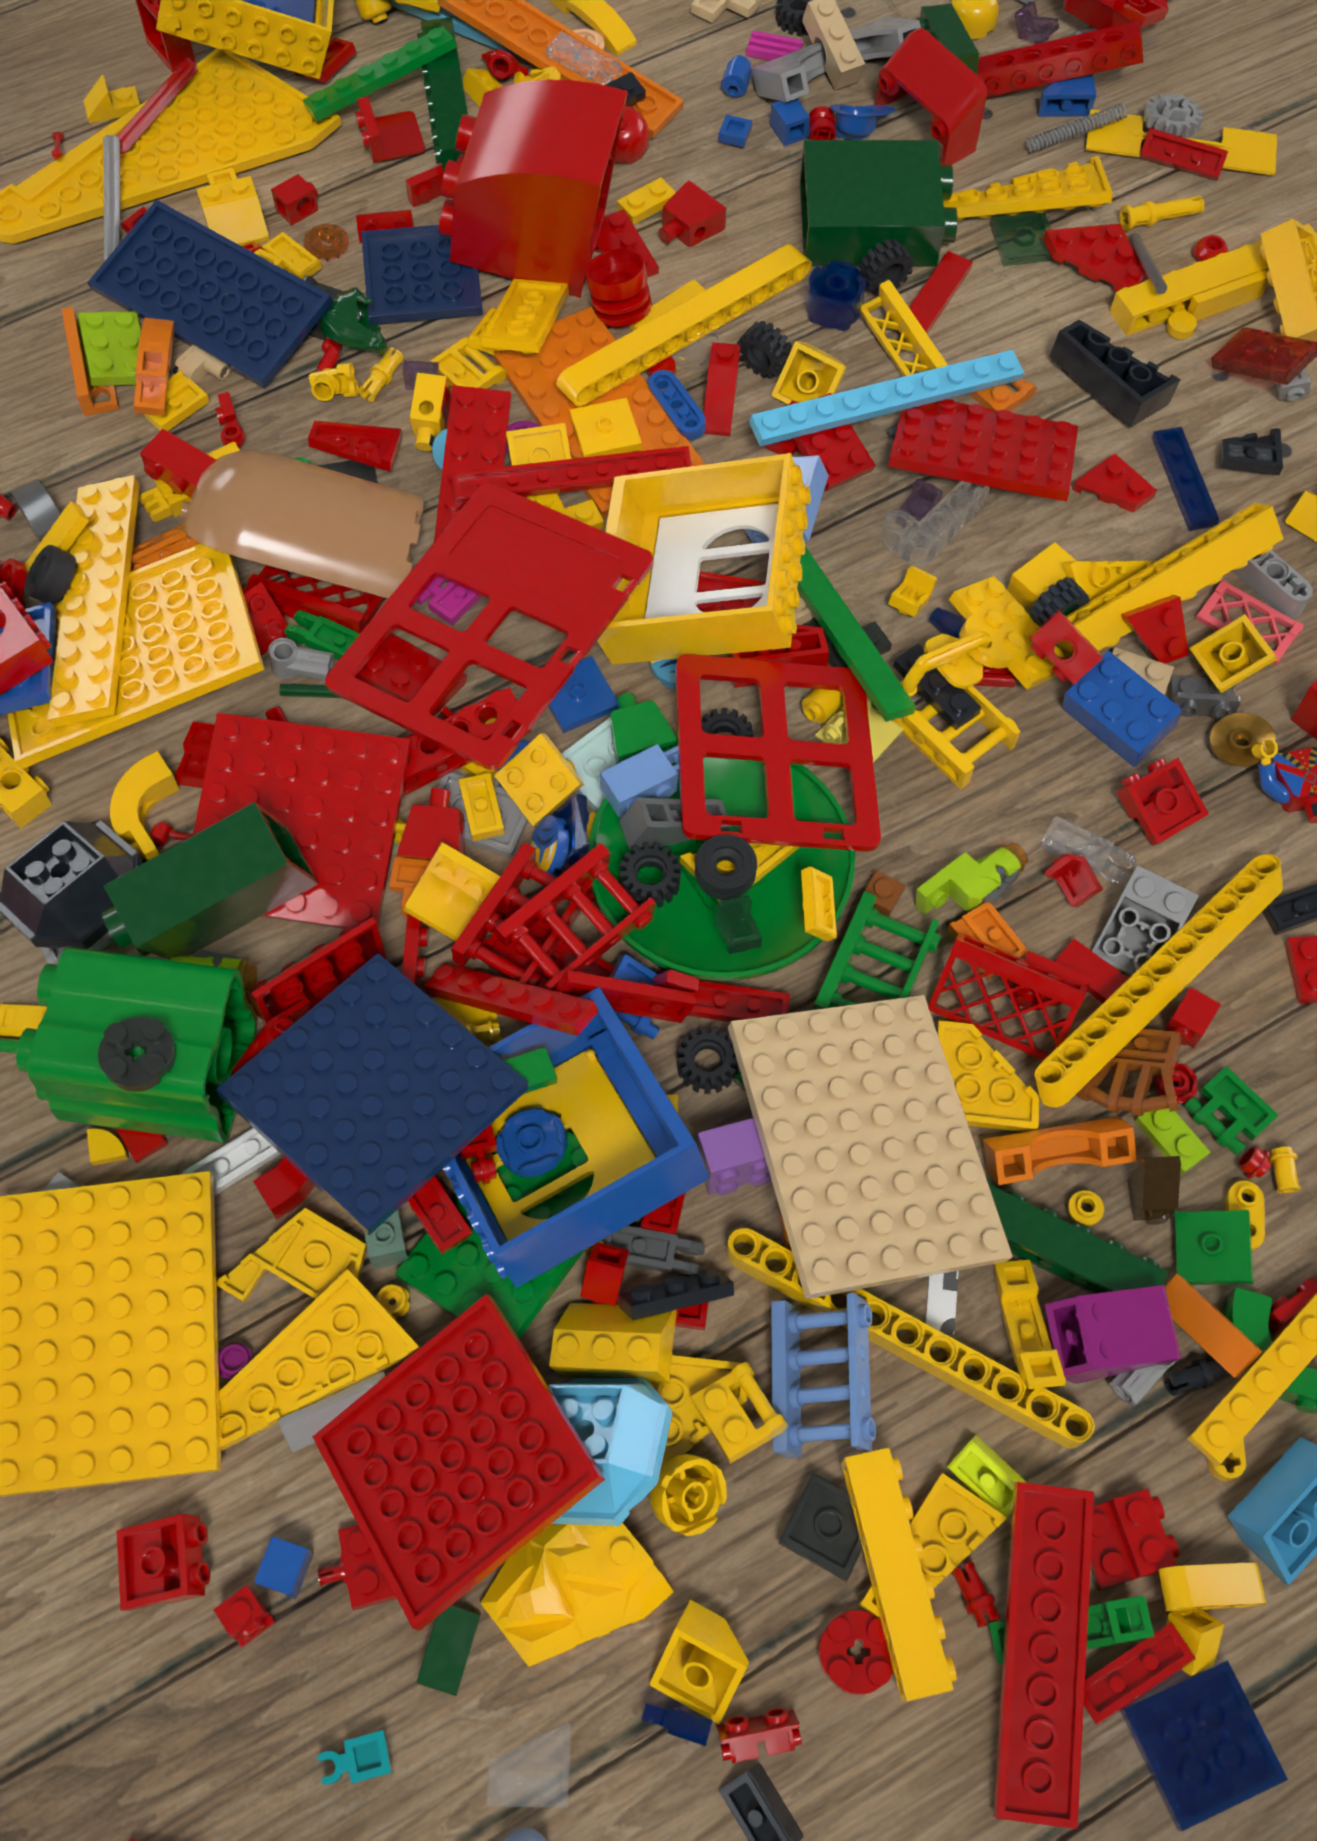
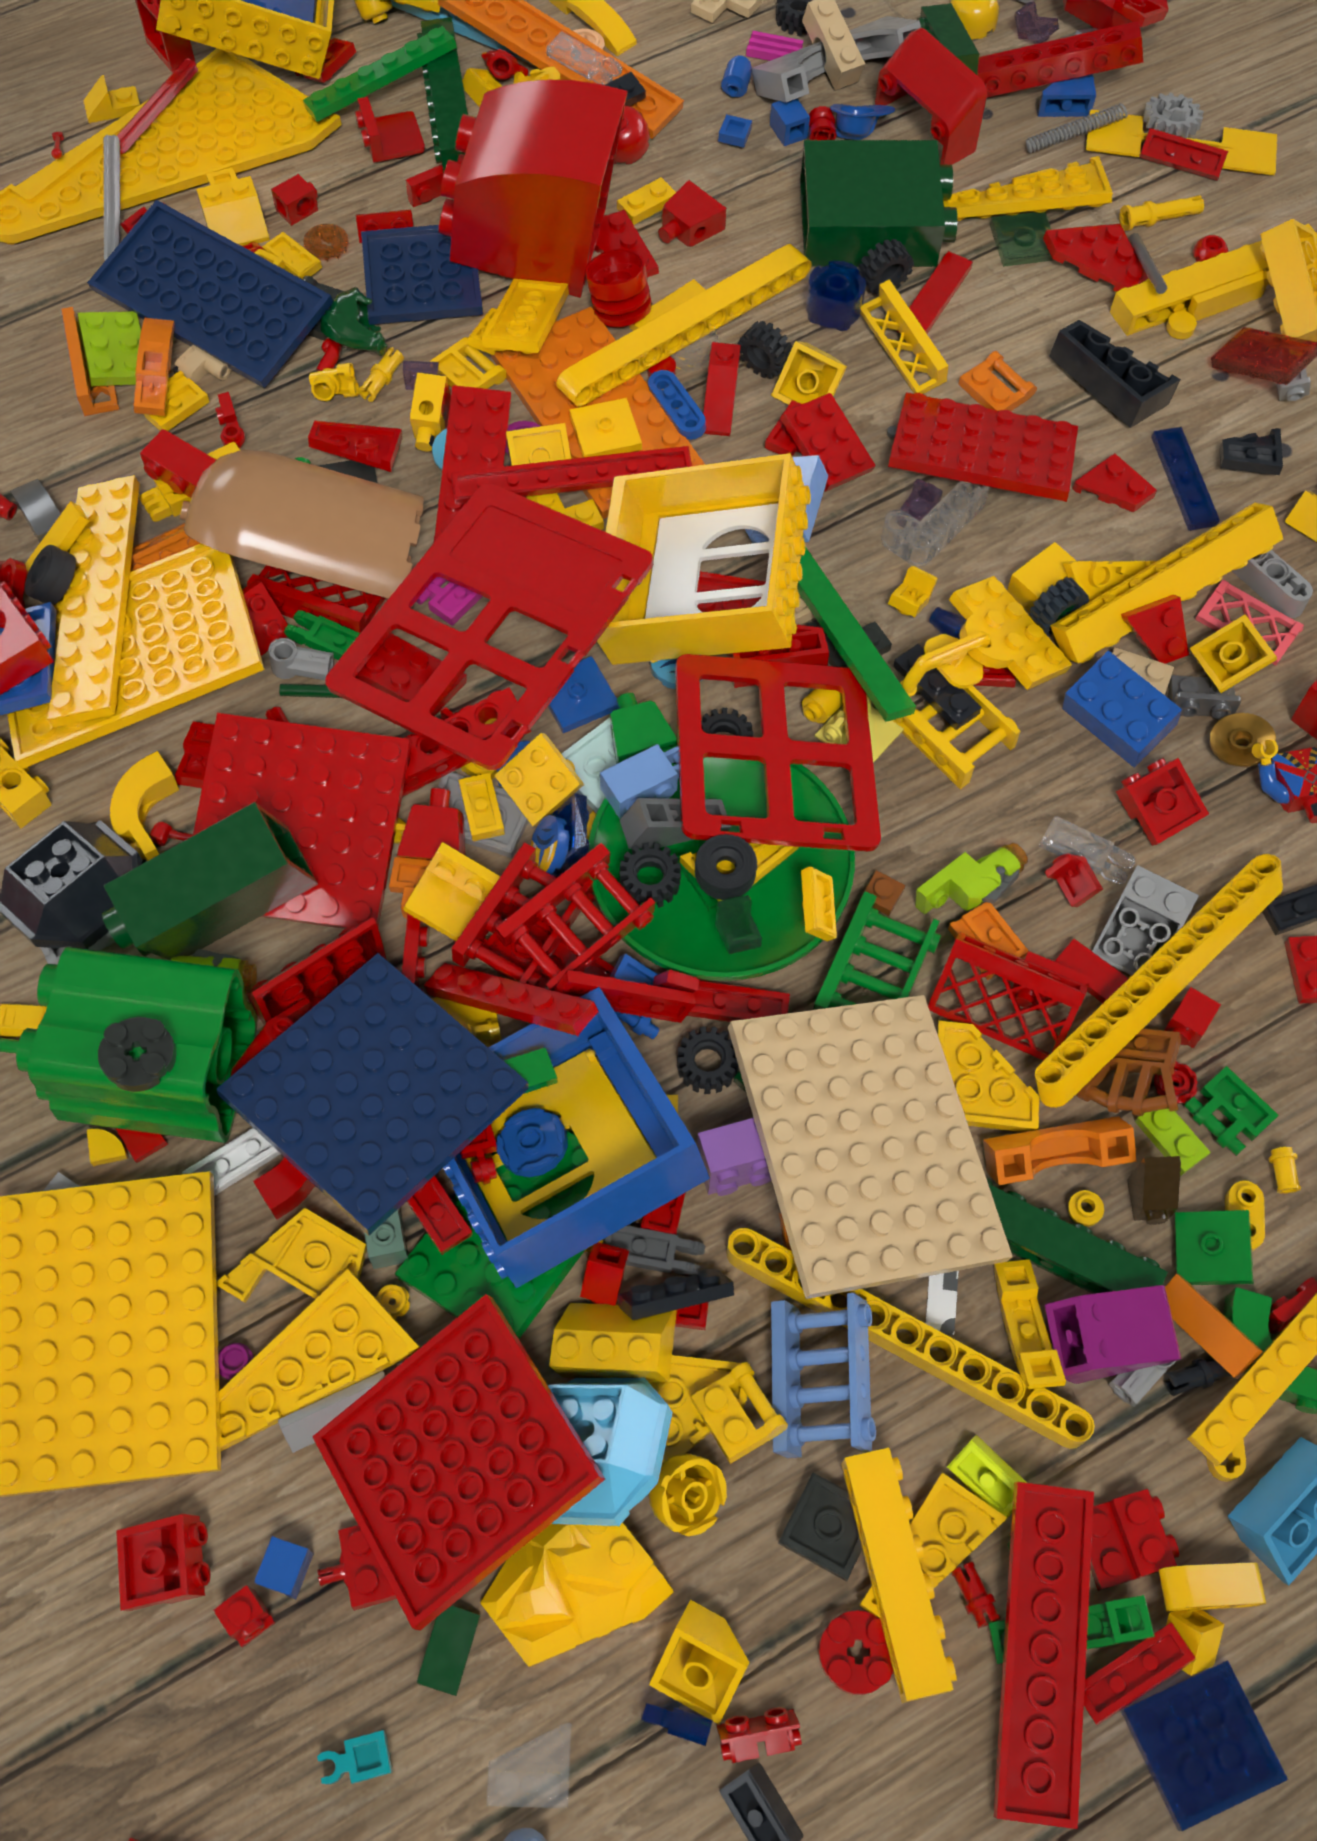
medium azure plate [749,349,1025,446] -> none
red brick [1030,609,1103,684] -> none
red plate [1238,1145,1271,1179] -> none

